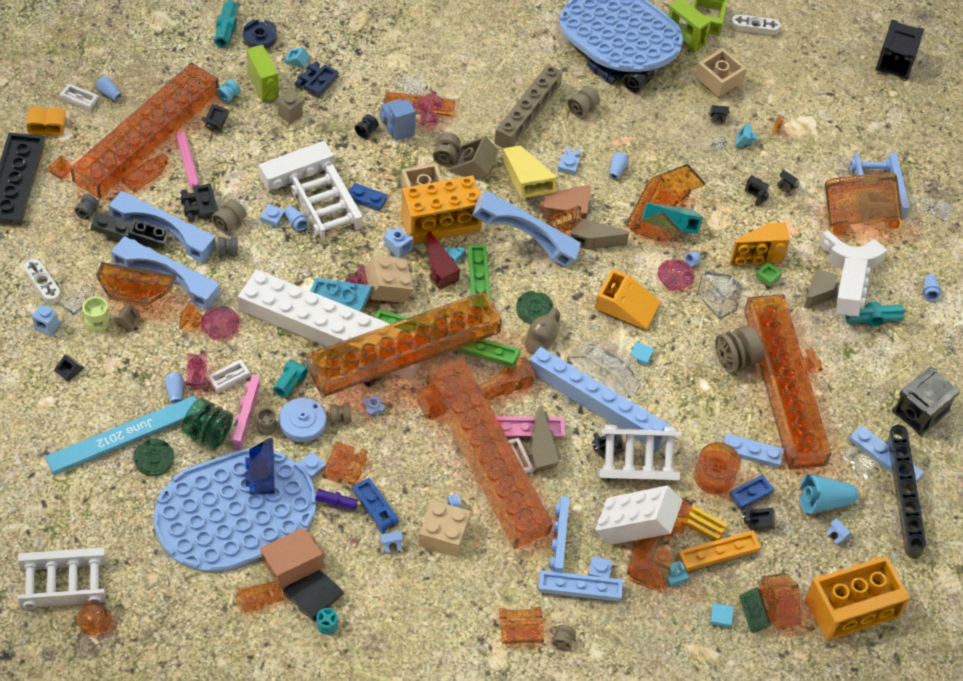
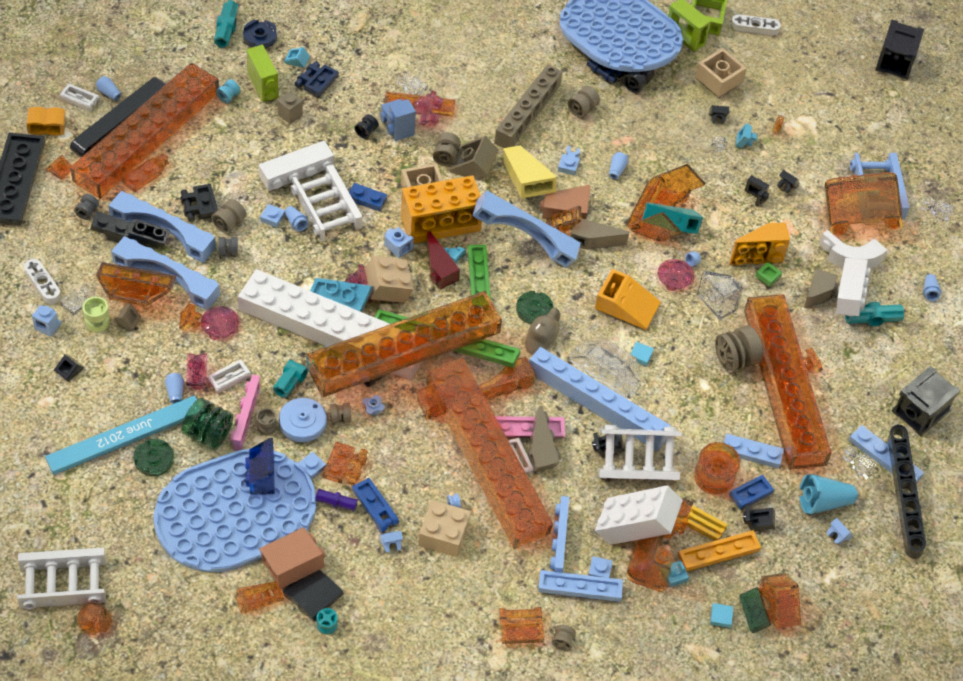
bright pink axle [176,131,199,189] -> none
black bracket [201,104,230,131] -> none
light orange brick [805,556,910,641] -> none
none -> black beam [70,77,171,160]

